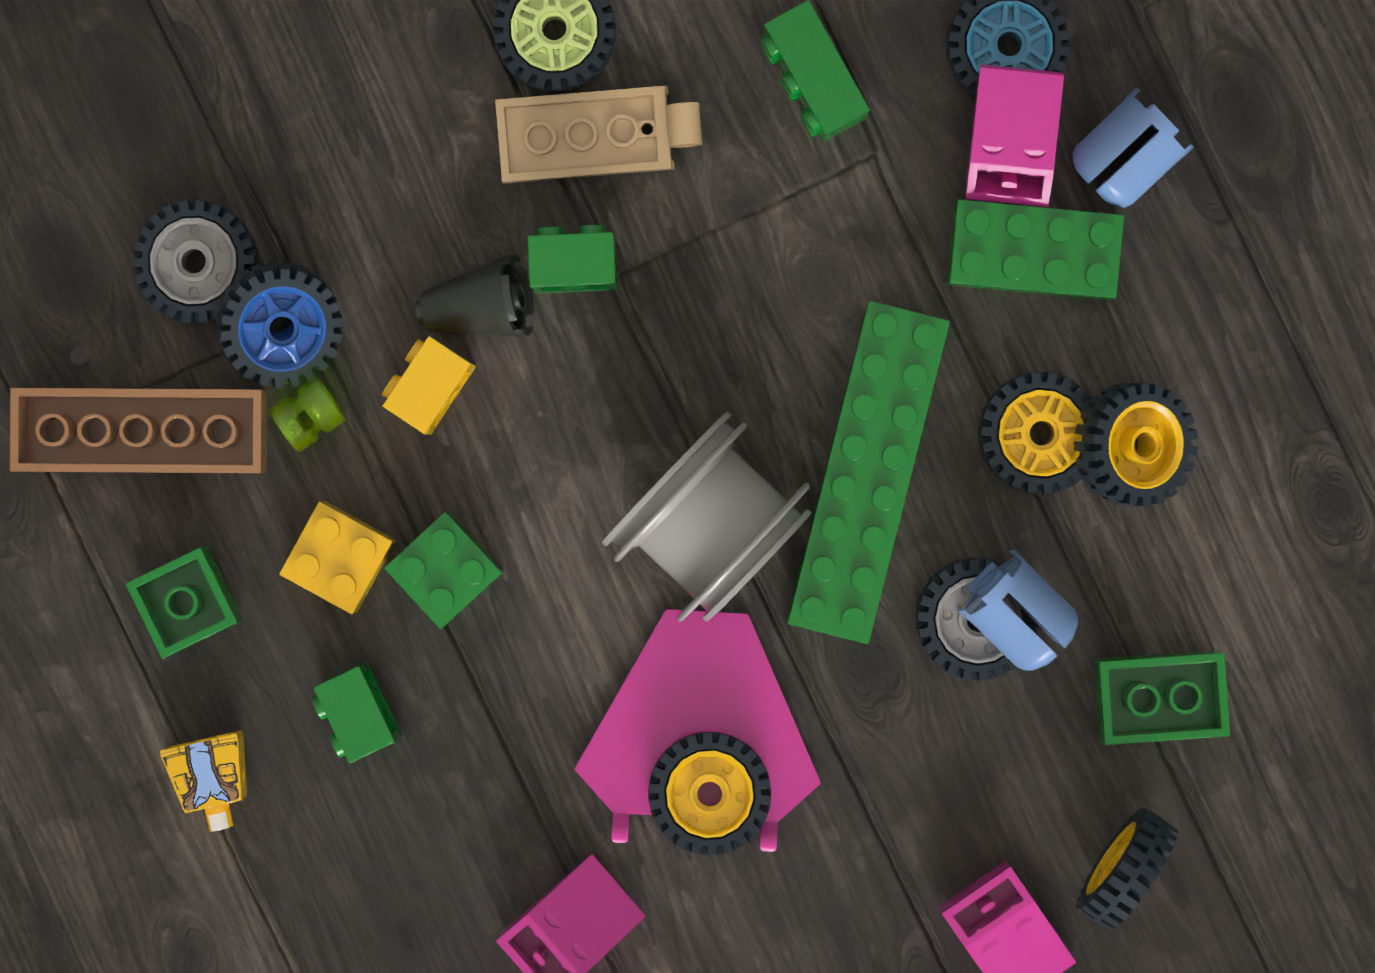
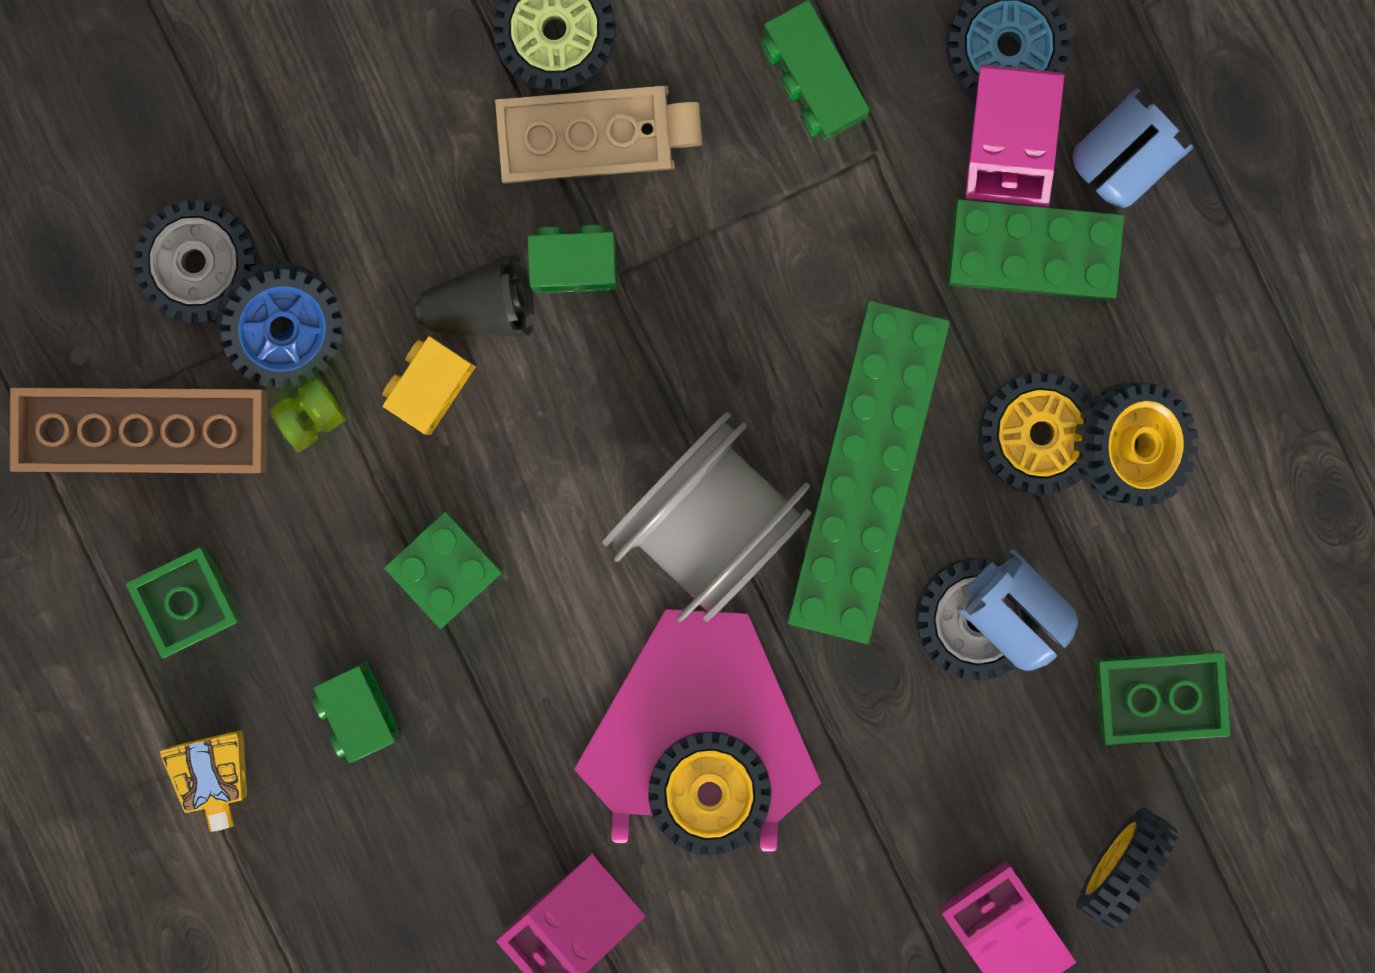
yellow brick [279,501,397,615] -> none

